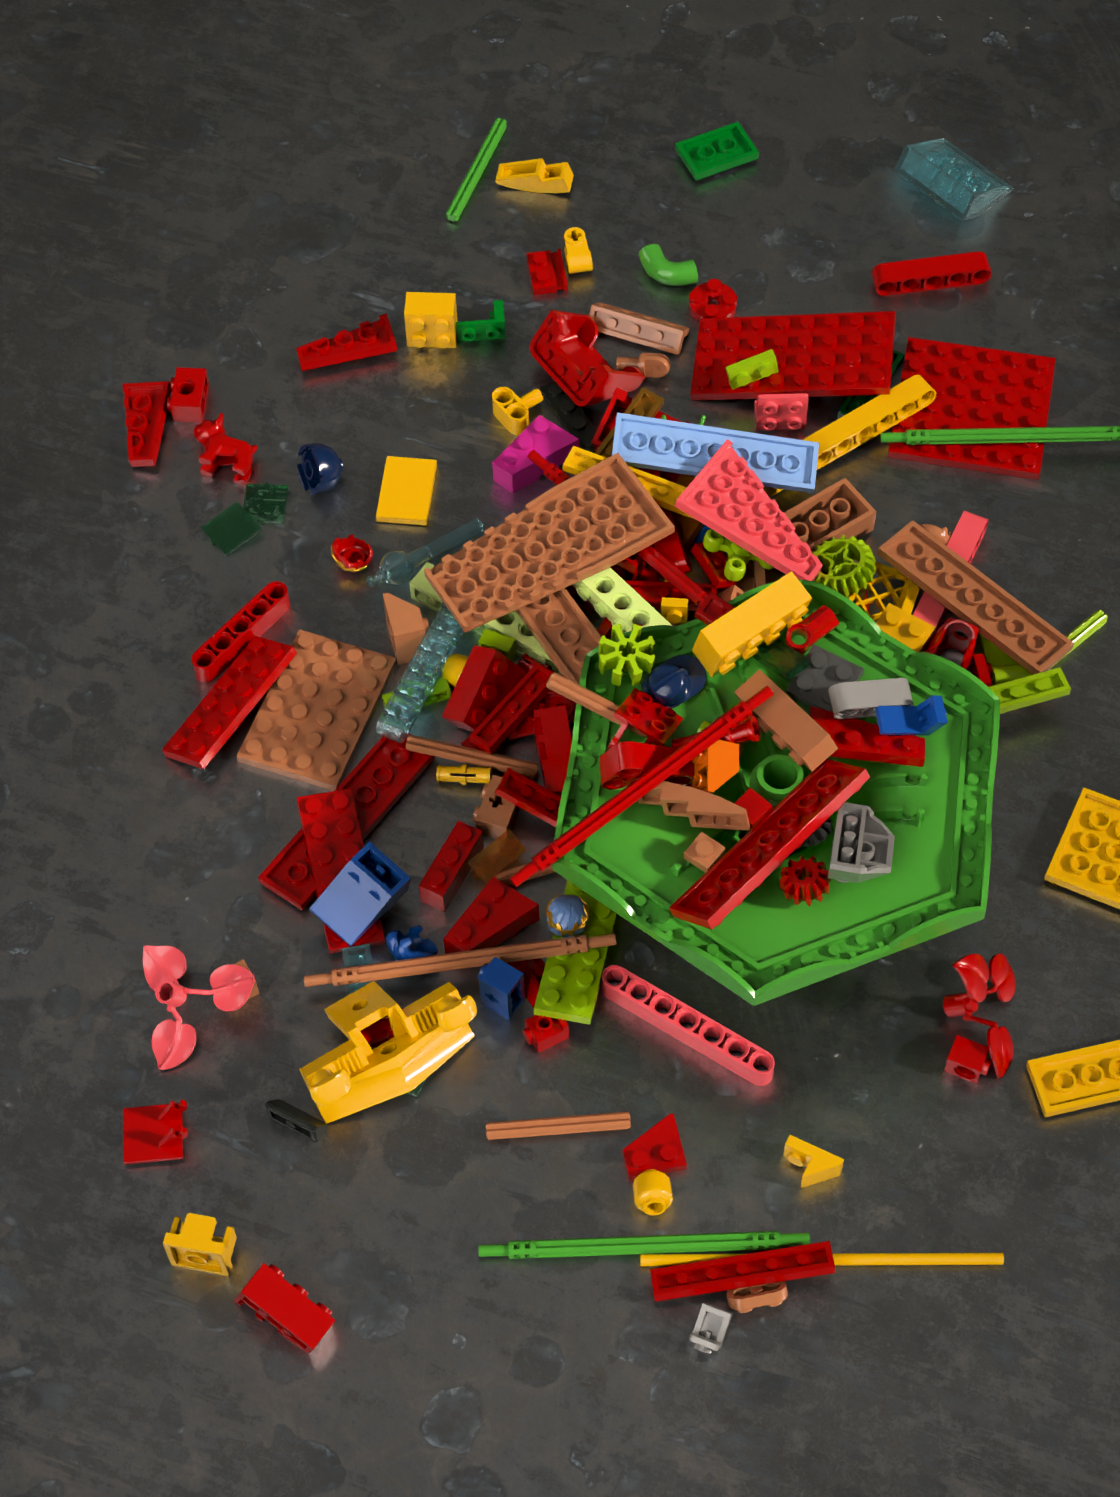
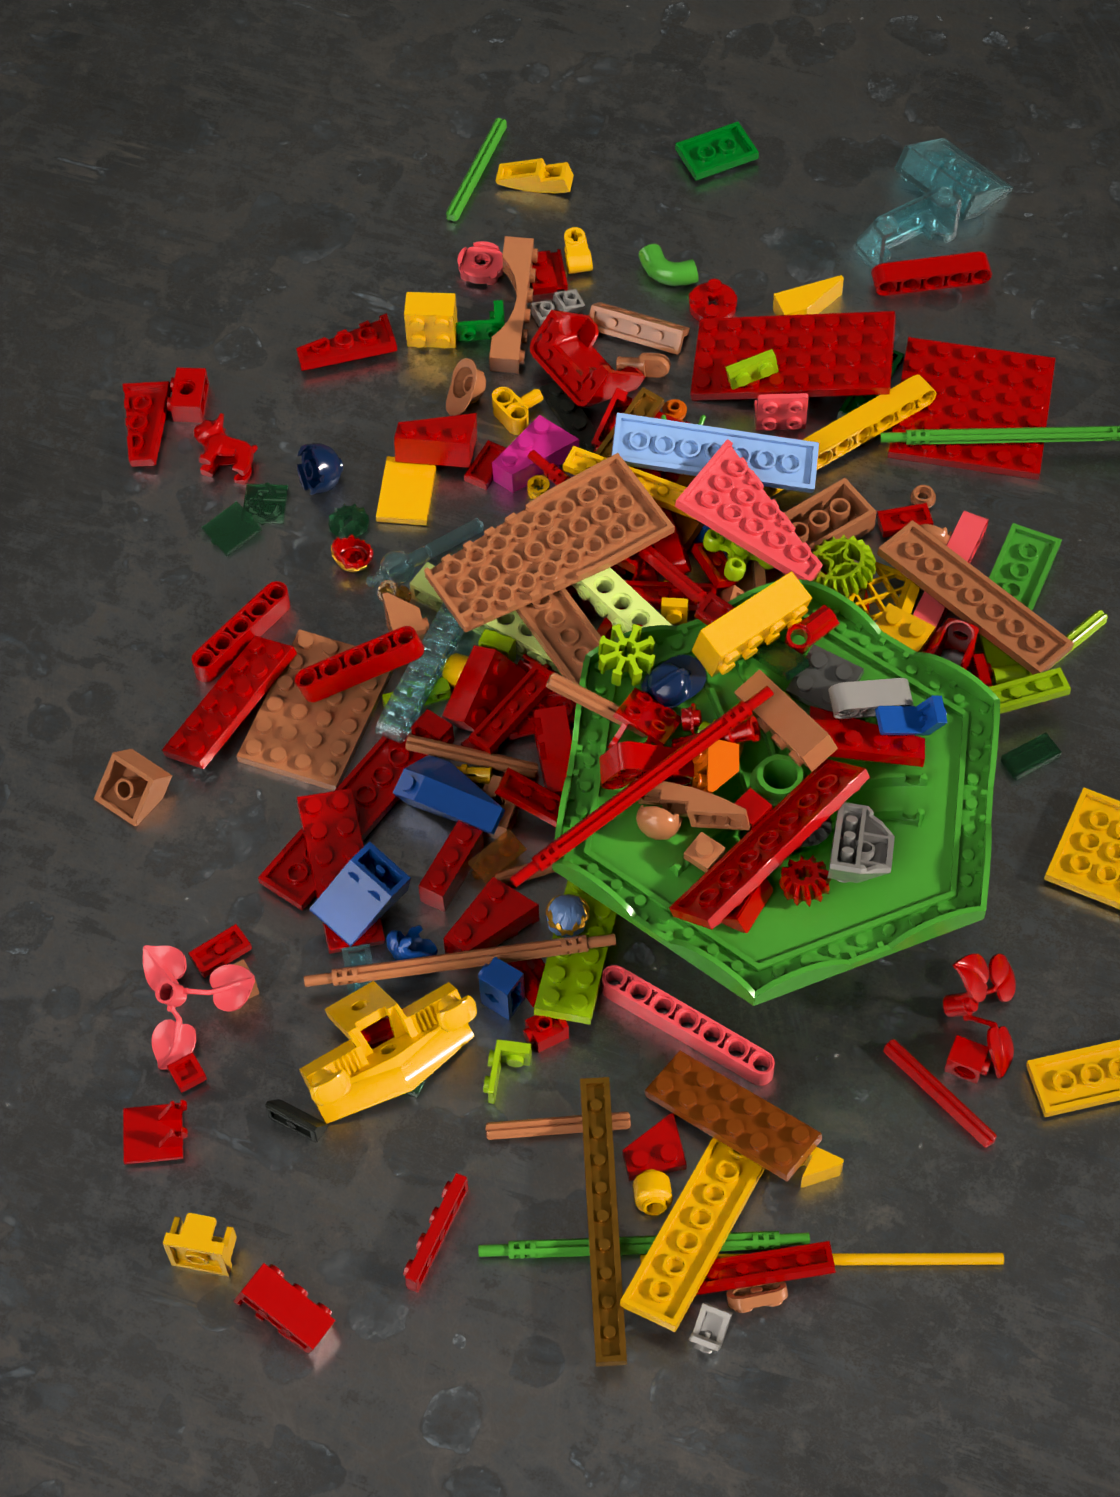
none -> nougat slope [94,749,173,826]
none -> red plate [167,1052,207,1093]
none -> red plate [188,924,252,978]
none -> red beam [295,626,425,702]
none -> clear green gear [328,503,369,538]
none -> clear orange bush [377,580,411,603]
none -> blue wedge [393,755,505,835]
none -> red wedge [394,413,477,468]
none -> red plate [403,1173,469,1293]
none -> red brick [411,709,454,744]
none -> nougat piece [446,358,486,416]
none -> coral plate [458,241,504,285]
none -> red tile [464,440,506,490]
none -> lime bracket [483,1039,532,1104]
none -> nougat arch [489,236,538,374]
none -> yellow bush [527,475,550,500]
none -> light grey slope [529,289,585,327]
none -> pearl gold plate [580,1077,627,1367]
none -> yellow plate [620,1138,765,1332]
none -> nougat hair [636,805,683,840]
none -> dark orange plate [645,1050,822,1182]
none -> orange plate [662,399,687,421]
none -> red plate [681,703,702,734]
none -> red slope [721,878,773,933]
none -> yellow slope [773,275,844,316]
none -> clear light blue windscreen [855,187,962,270]
none -> red plate [876,503,933,538]
none -> red axle [883,1039,997,1148]
none -> nougat plate [910,485,936,508]
none -> bright green plate [989,523,1062,611]
none -> clear green tile [1000,733,1062,780]

